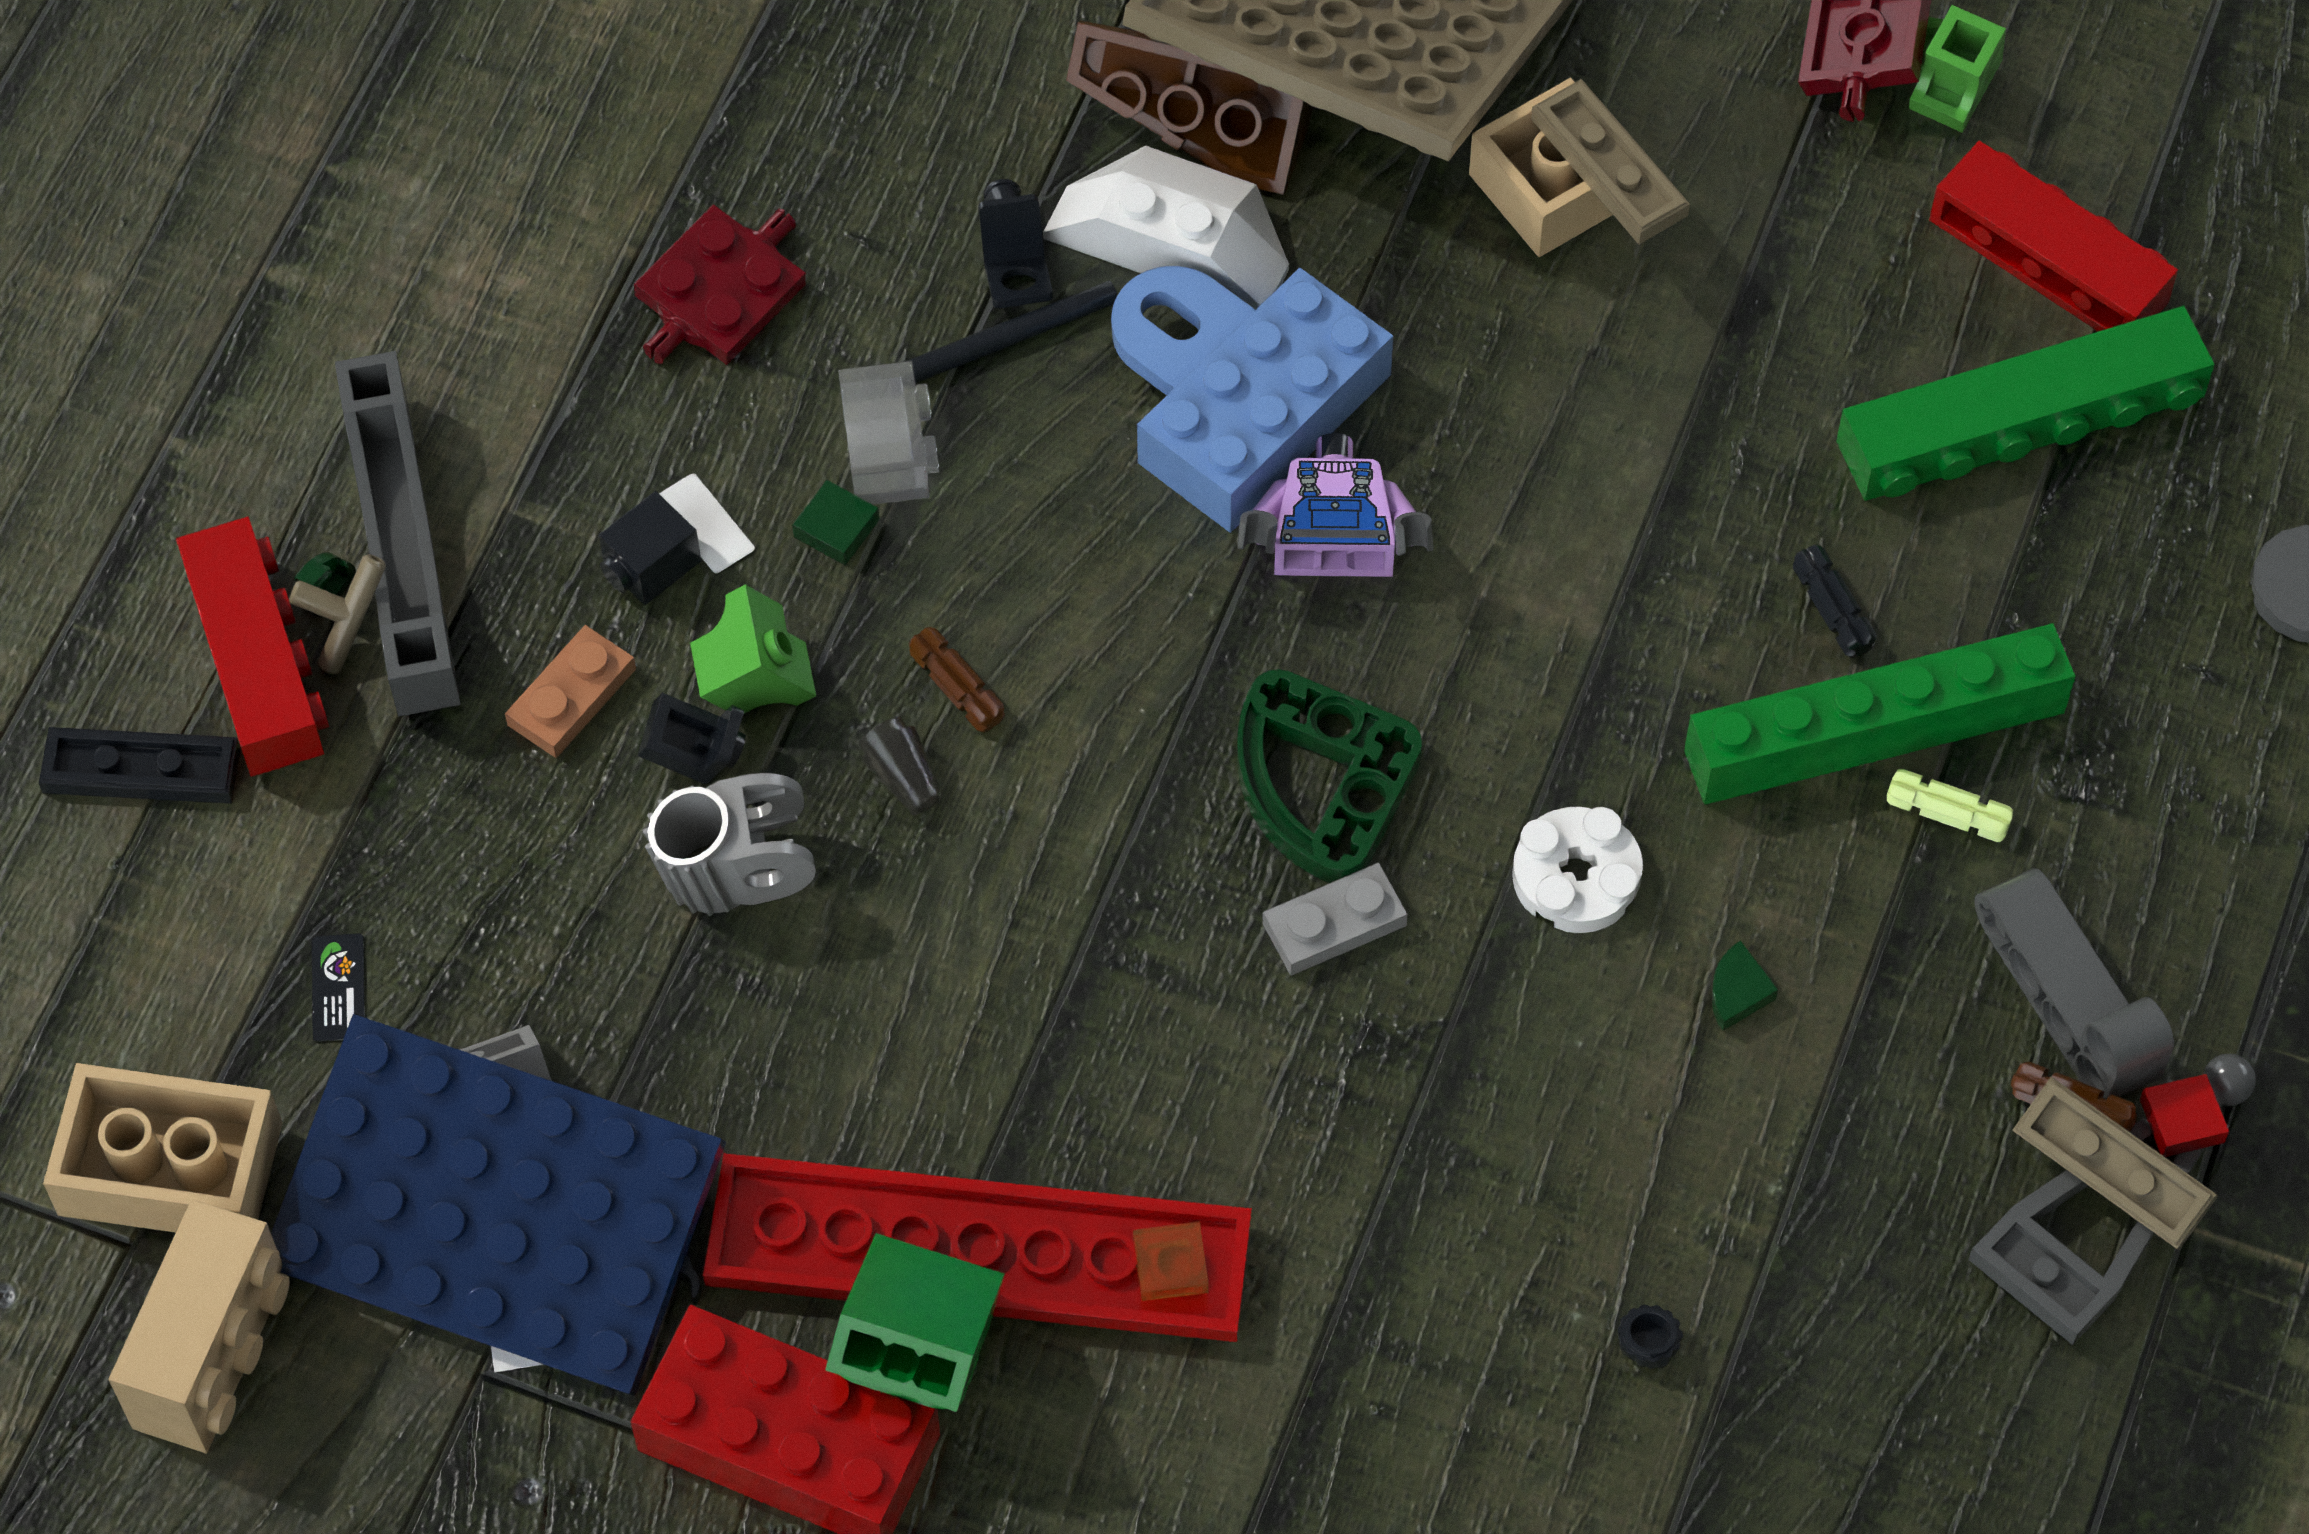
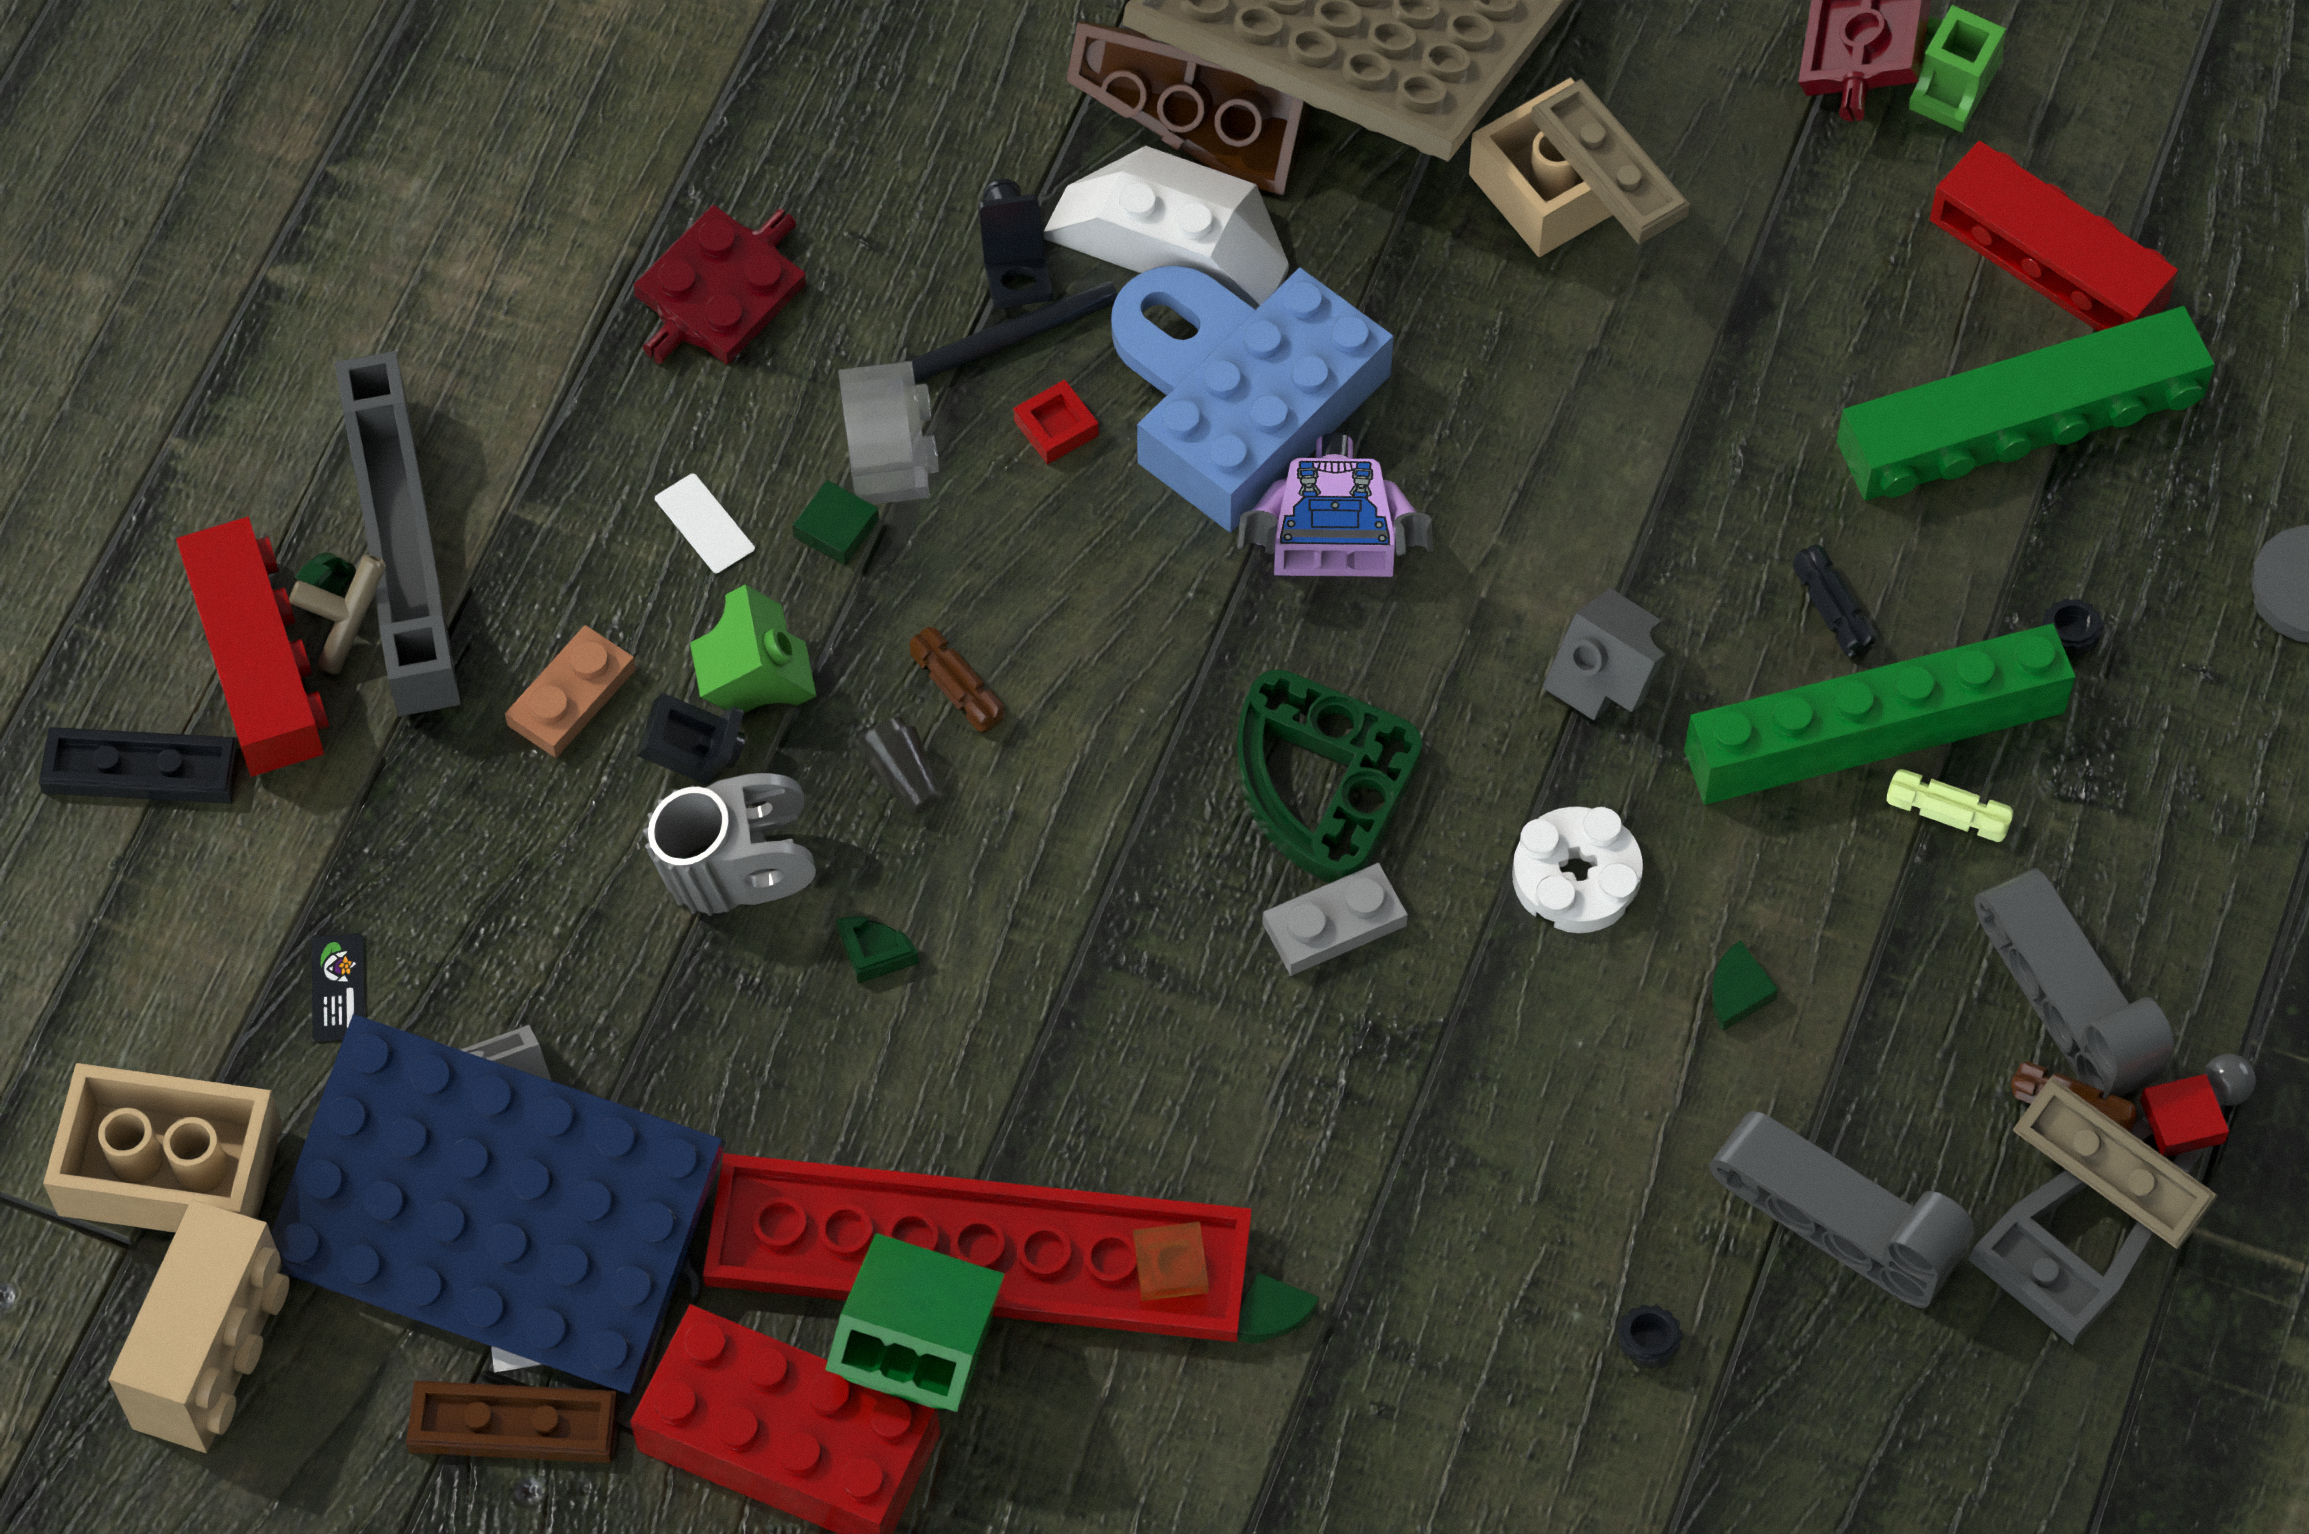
black brick [599,491,701,605] -> none
none -> reddish brown tile [406,1380,618,1463]
none -> dark green tile [836,916,919,984]
none -> red tile [1013,379,1099,465]
none -> dark green tile [1237,1272,1319,1343]
none -> dark grey brick [1542,588,1666,720]
none -> dark grey beam [1709,1111,1974,1308]
none -> black piece [2042,599,2104,656]

